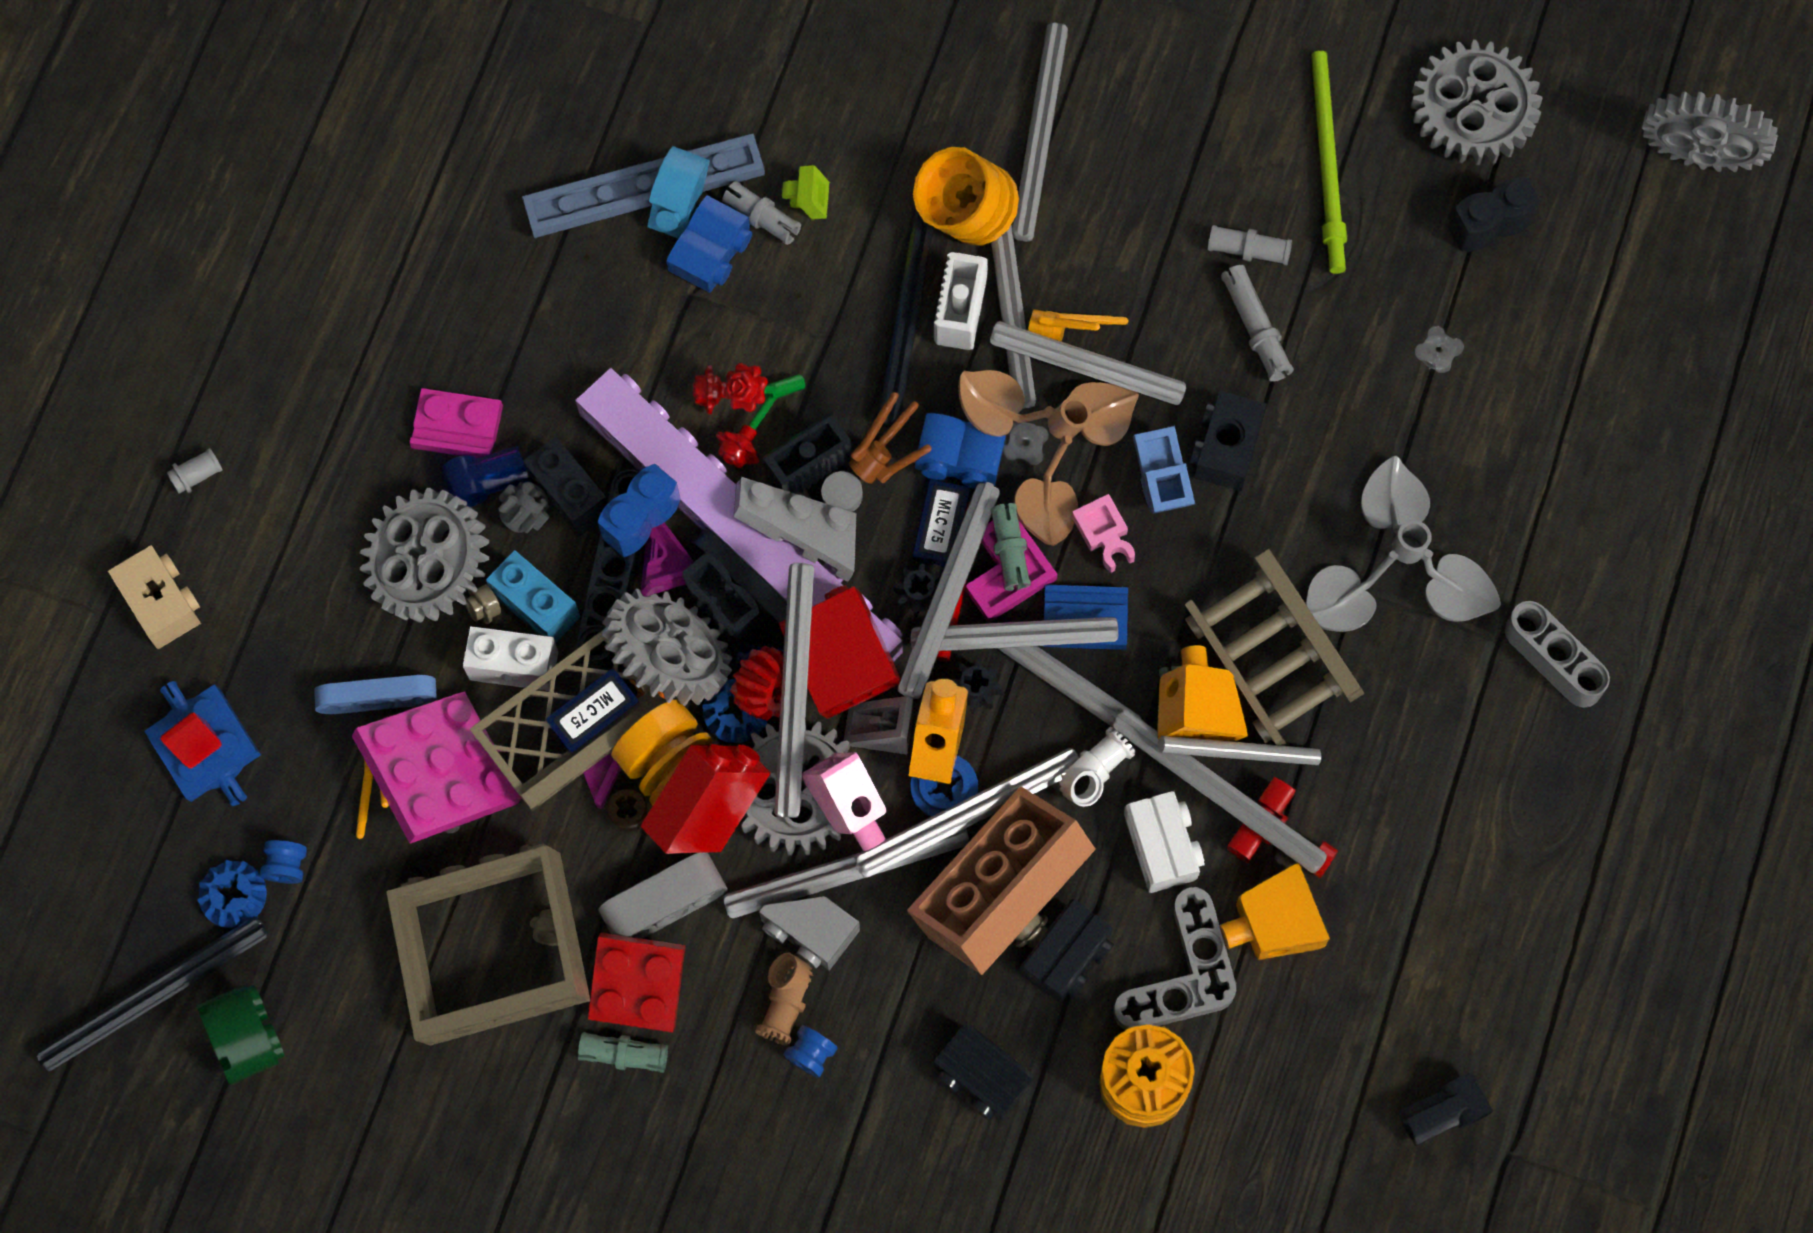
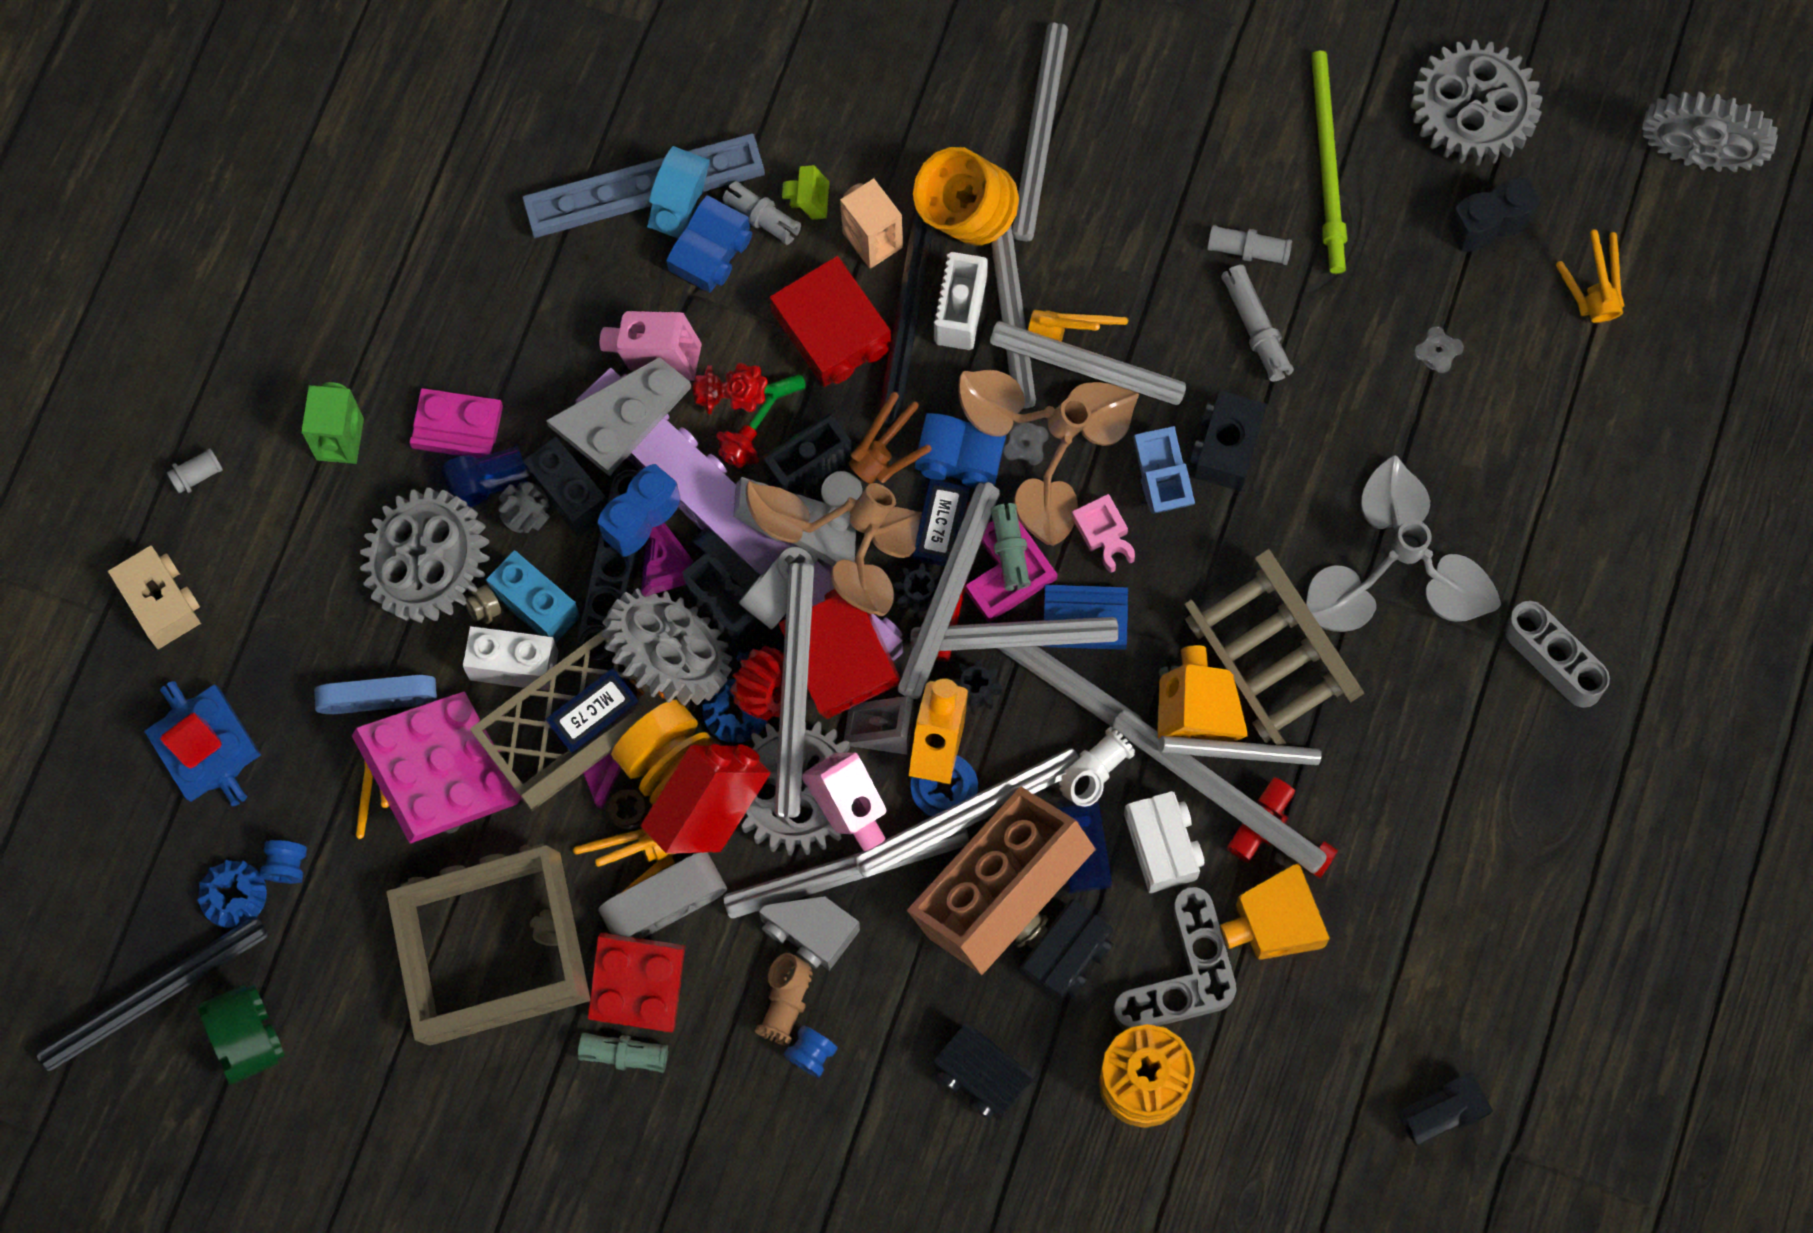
none -> bright green brick [302,382,364,464]
none -> light grey wing [546,357,691,476]
none -> light orange plant [573,828,677,893]
none -> bright pink torso [600,311,702,381]
none -> light grey piece [738,547,814,630]
none -> medium nougat plant [746,480,922,616]
none -> red brick [770,256,891,387]
none -> light nougat brick [840,178,903,269]
none -> clear blue tile [1057,802,1112,894]
none -> light orange plant [1556,229,1625,323]

